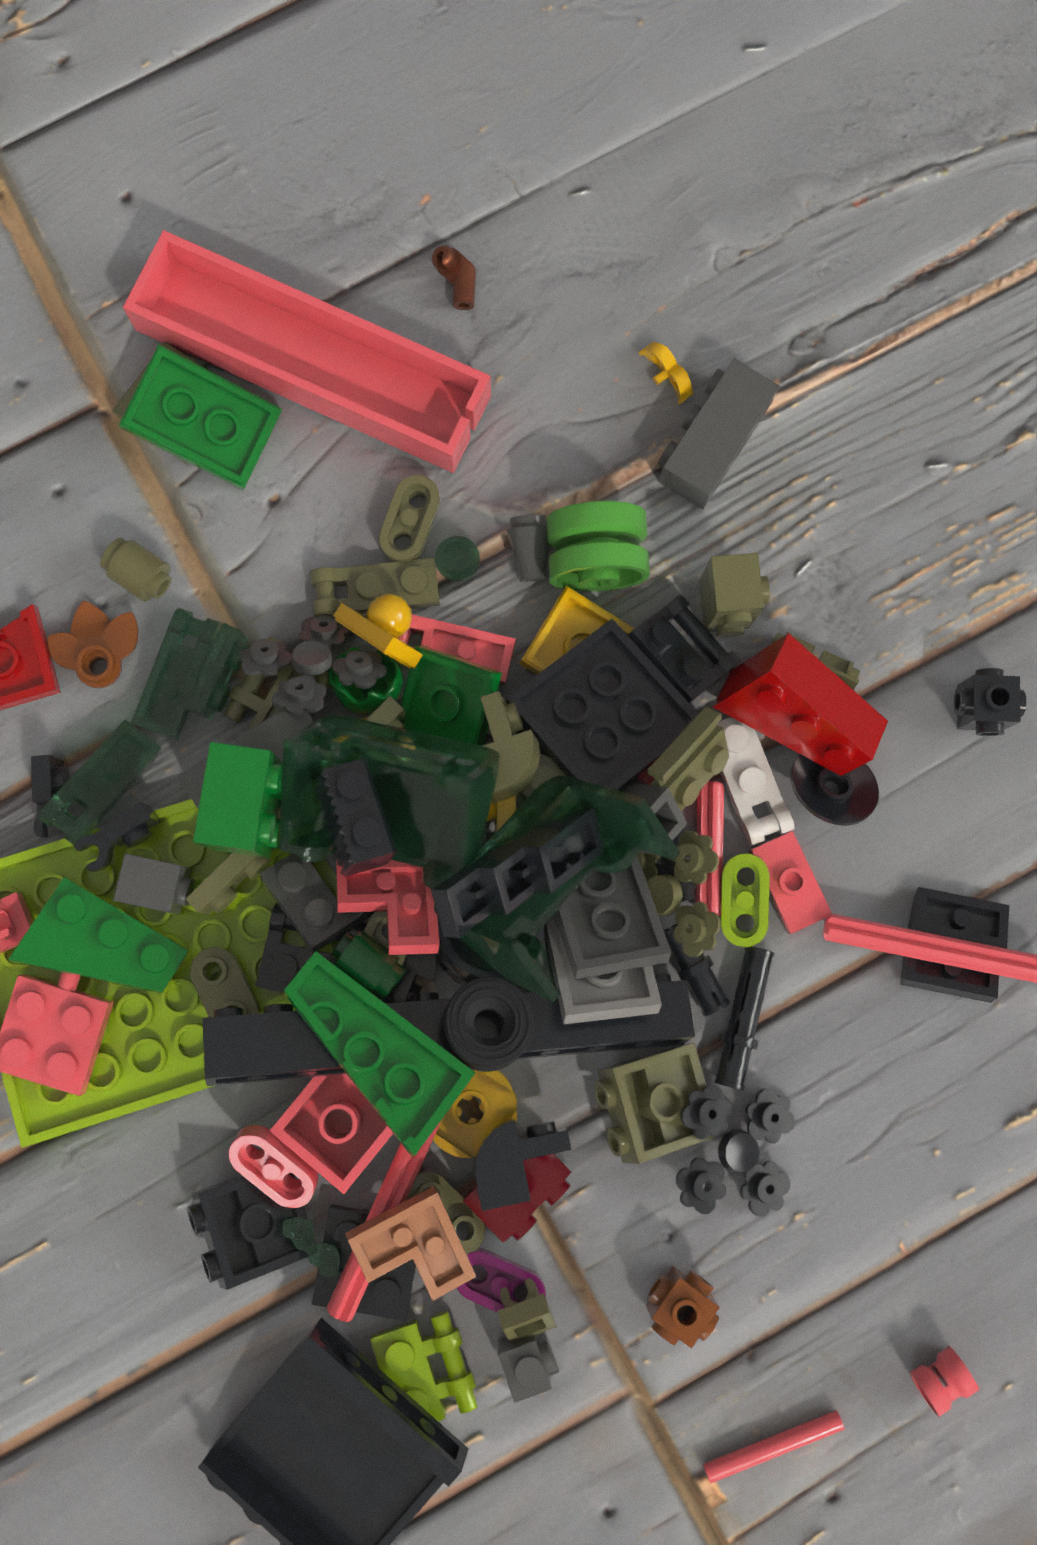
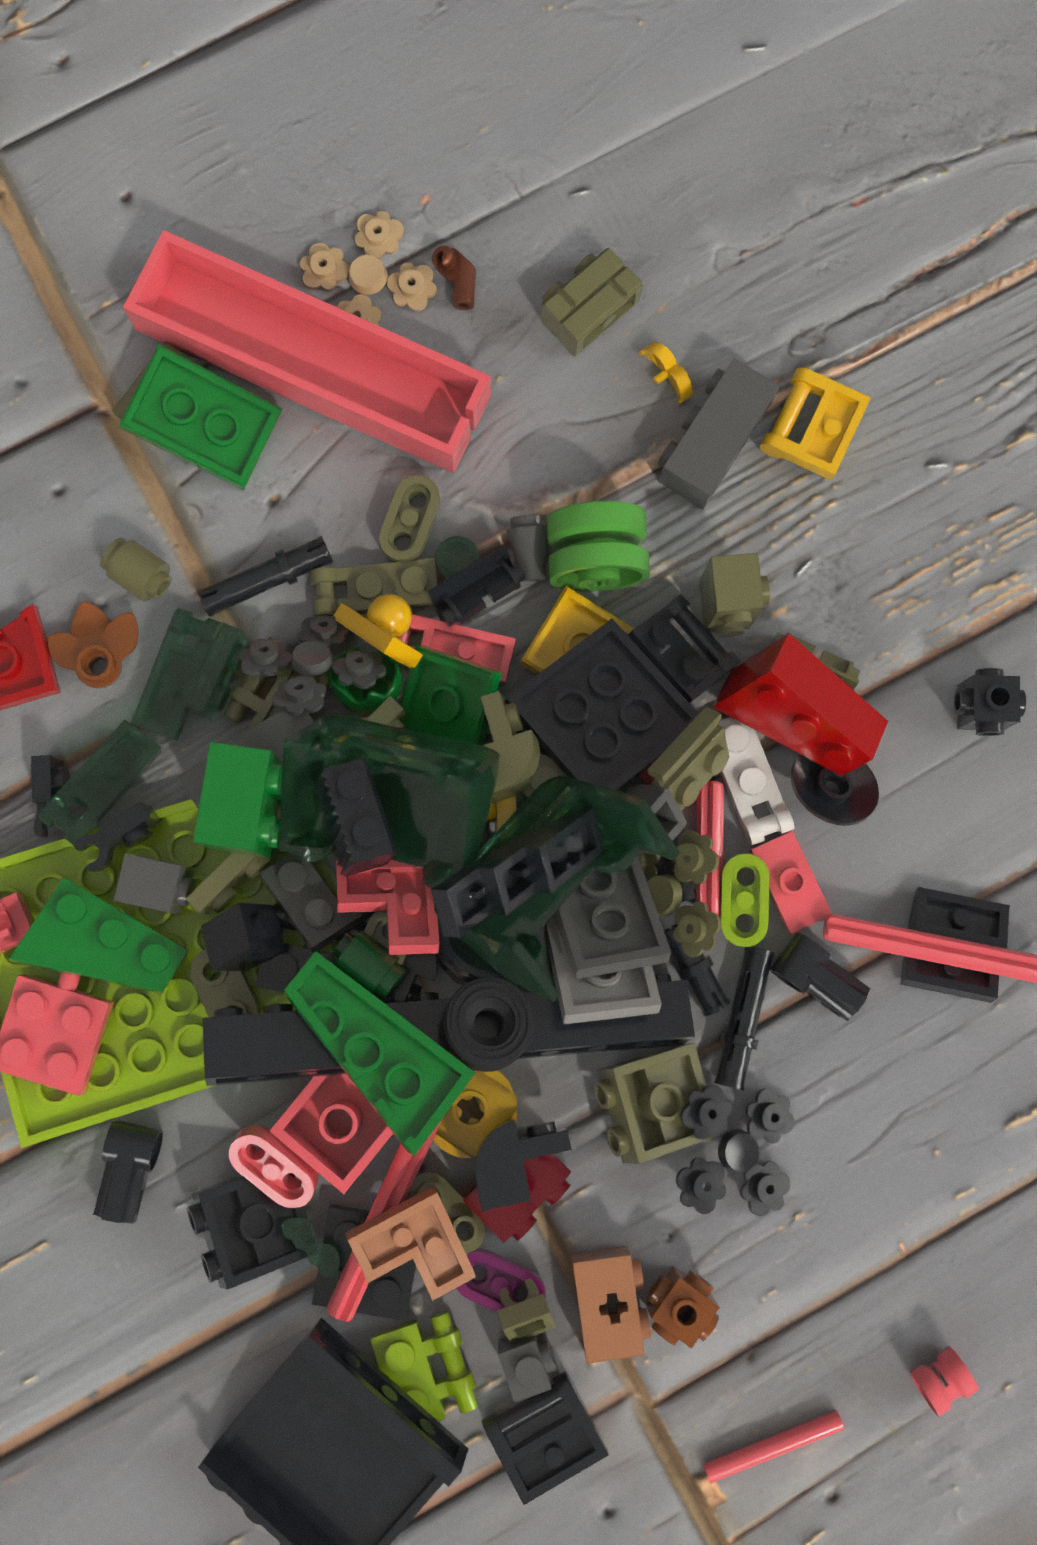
none -> black piece [93,1120,163,1224]
none -> black pin [197,535,334,617]
none -> black brick [201,903,285,971]
none -> tan plant [299,211,437,326]
none -> black hinge [428,544,526,627]
none -> black plate [481,1371,609,1505]
none -> olive brick [541,248,643,356]
none -> nougat brick [571,1246,651,1364]
none -> yellow plate [760,367,871,480]
none -> black piece [770,932,871,1021]

